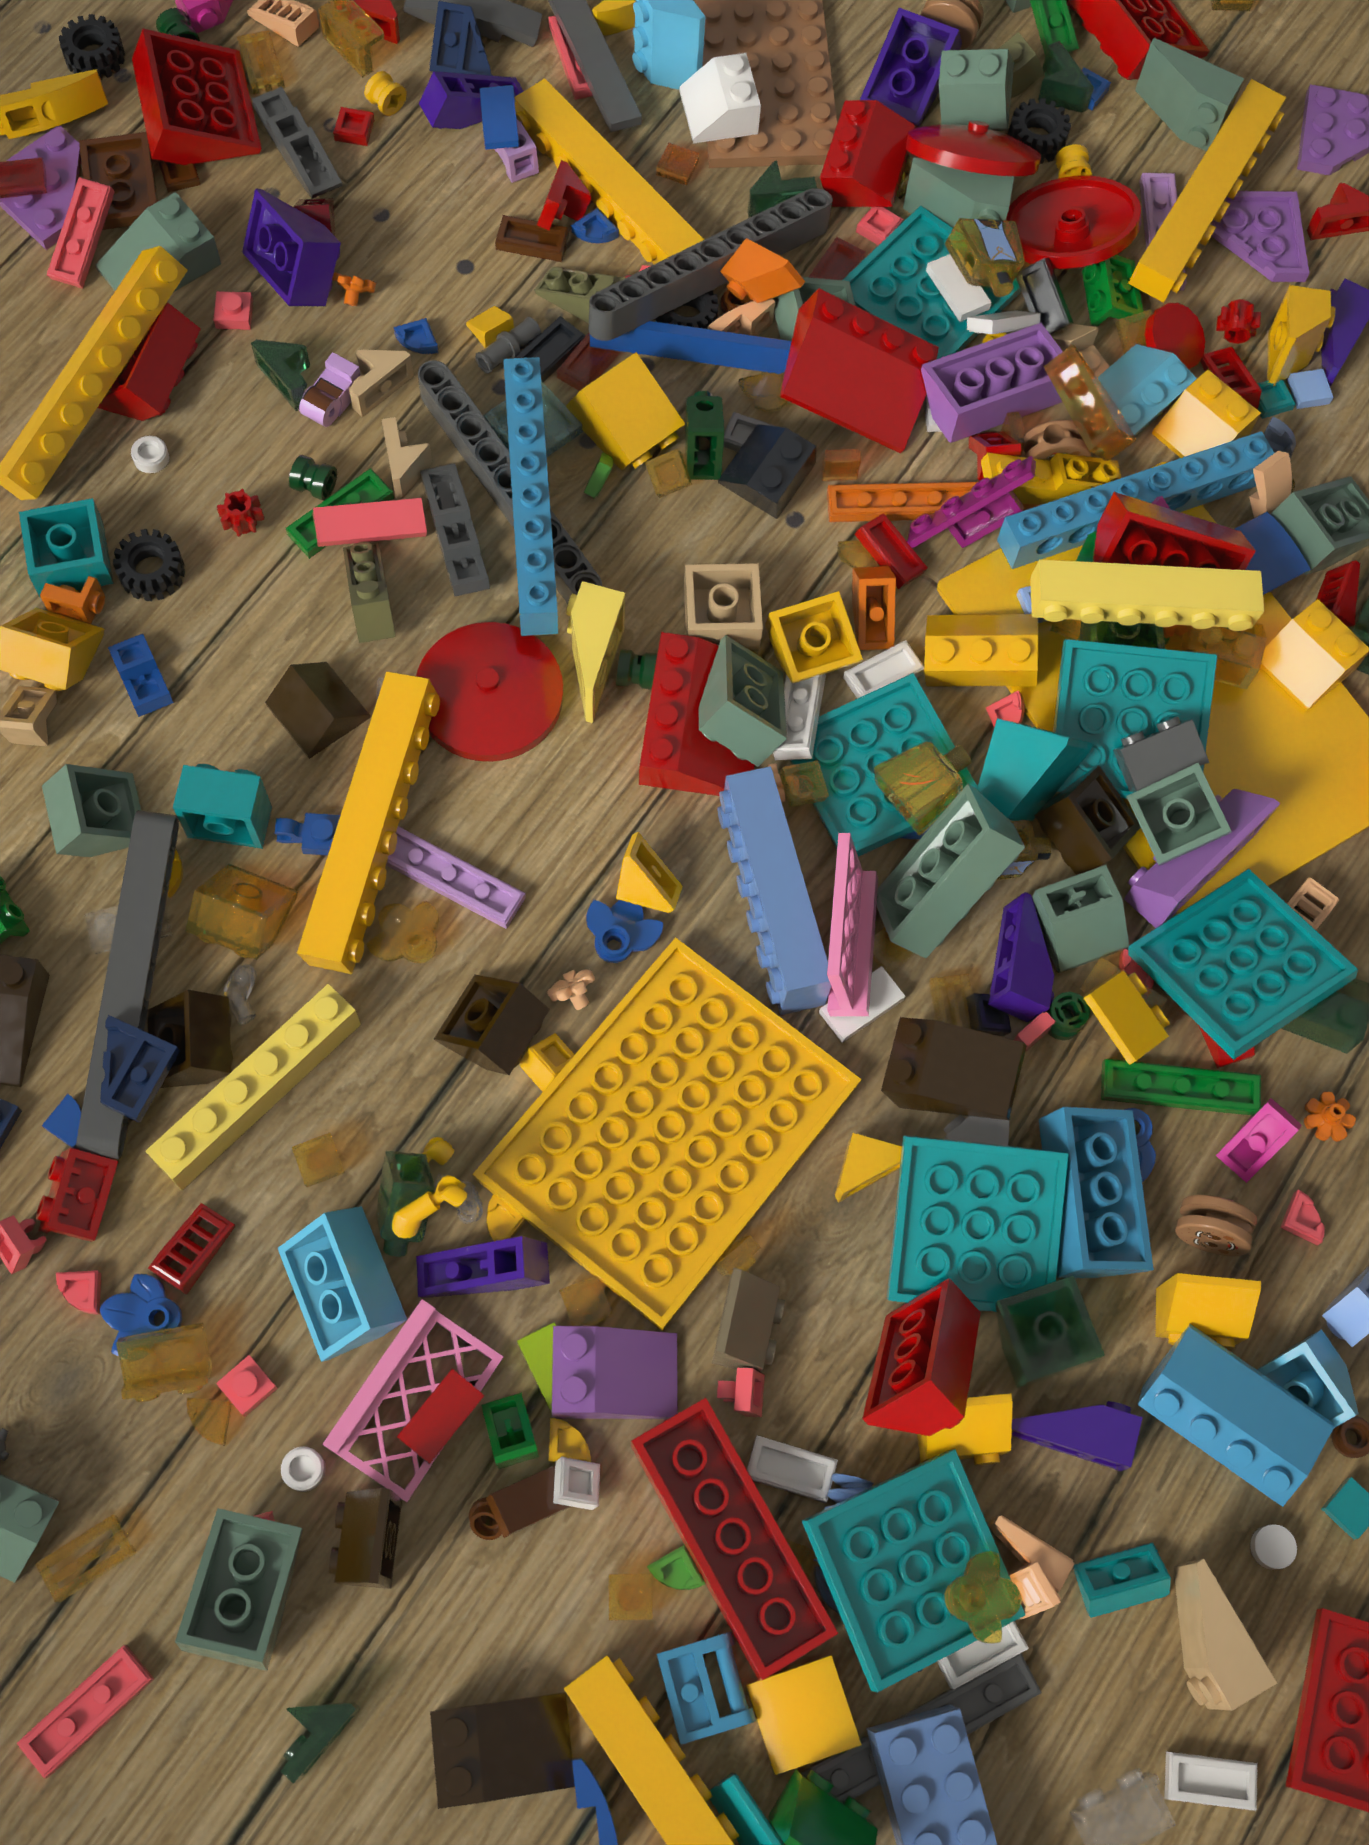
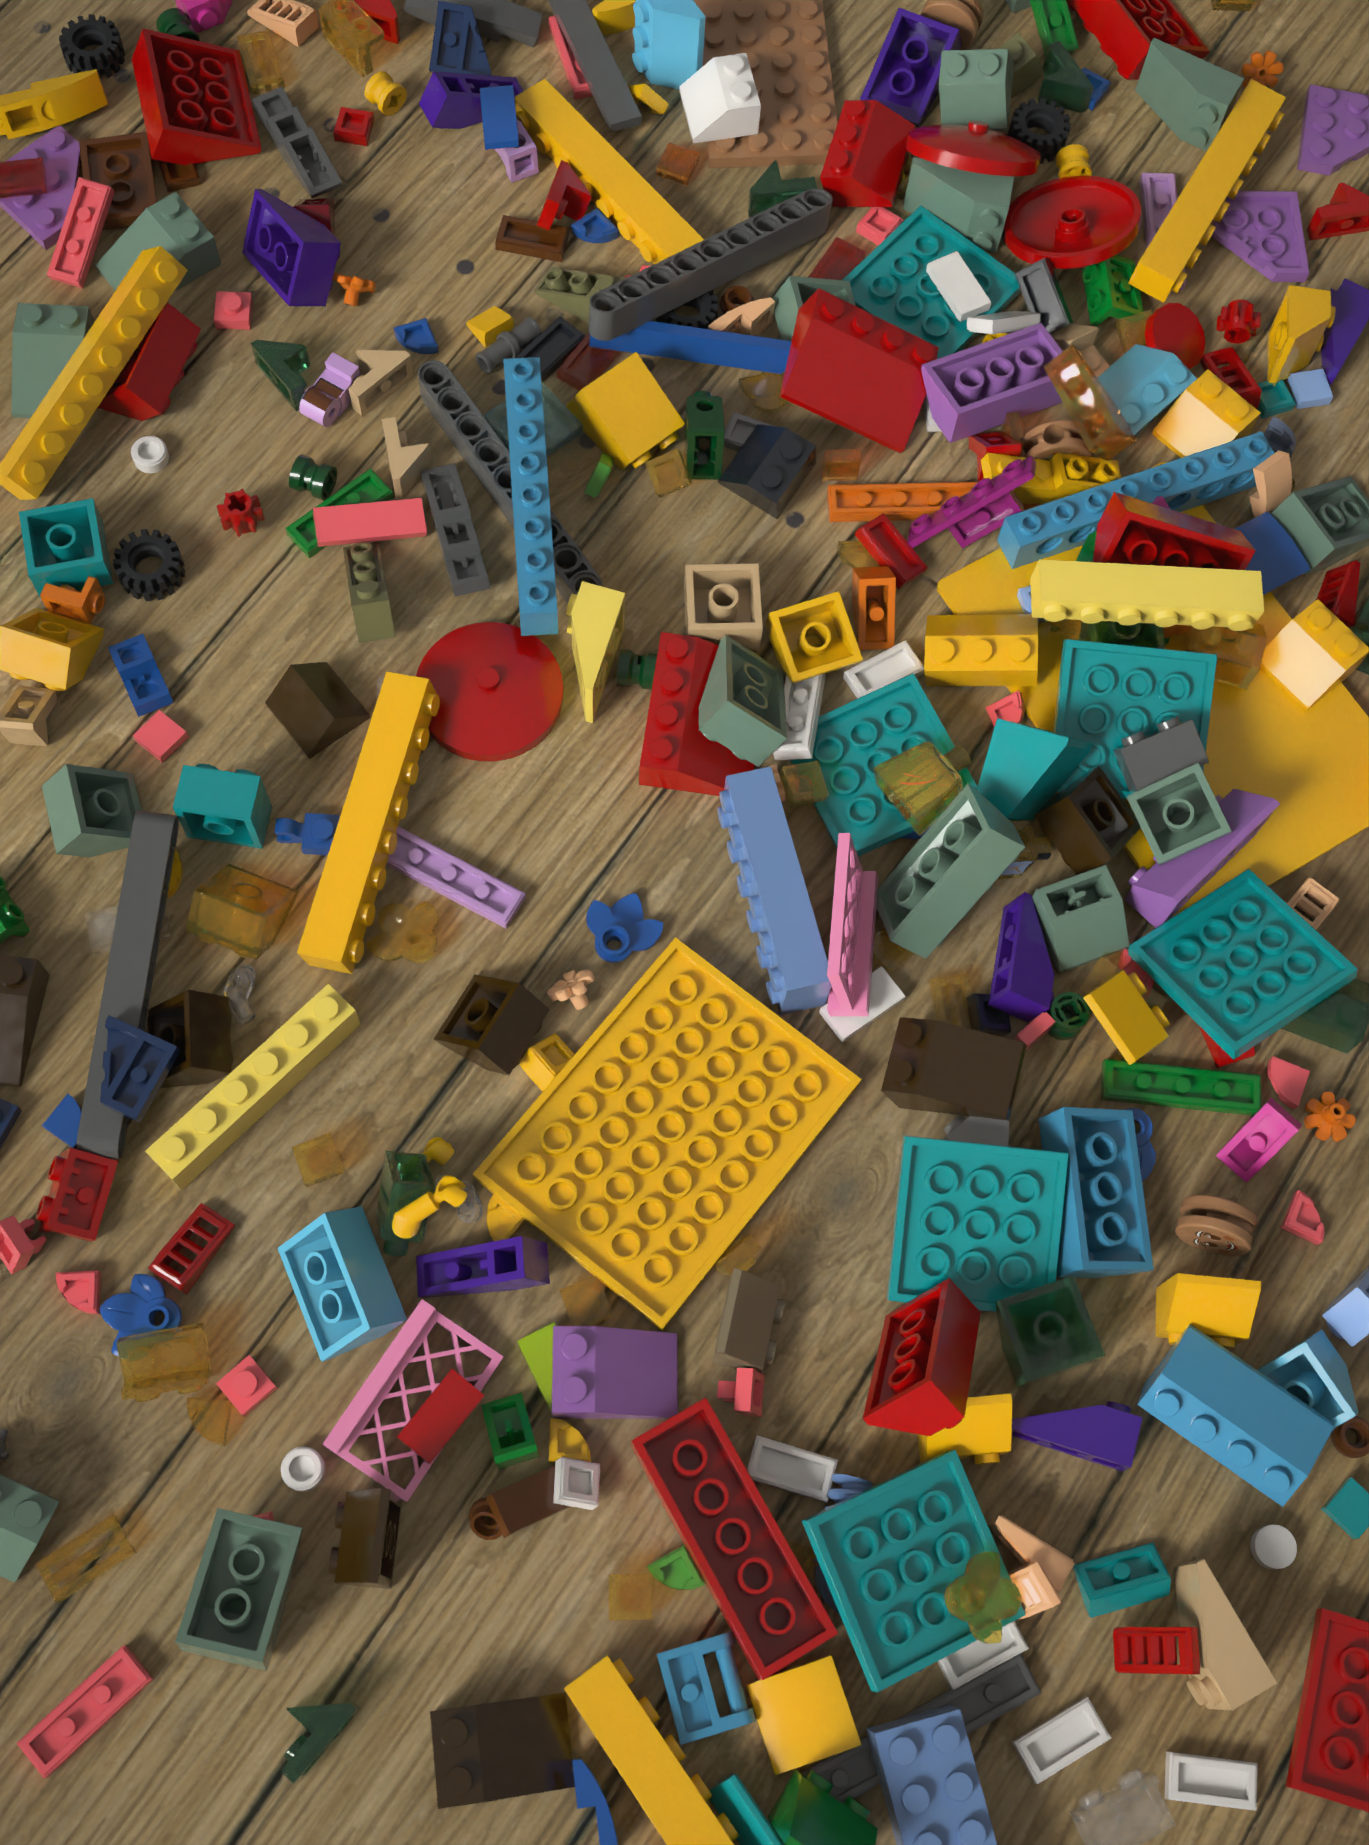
yellow slope [616,832,683,913] -> none
orange slope [720,238,806,303] -> none
yellow slope [835,1133,902,1202] -> none
clear yellow torso [945,218,1025,297] -> none
none -> sand green slope [11,303,95,418]
none -> coral tile [133,710,189,763]
none -> yellow tile [628,84,669,114]
none -> white tile [1012,1697,1111,1784]
none -> red slope [1113,1627,1200,1675]
none -> orange plant [1241,50,1283,88]
none -> coral tile [1267,1056,1310,1109]

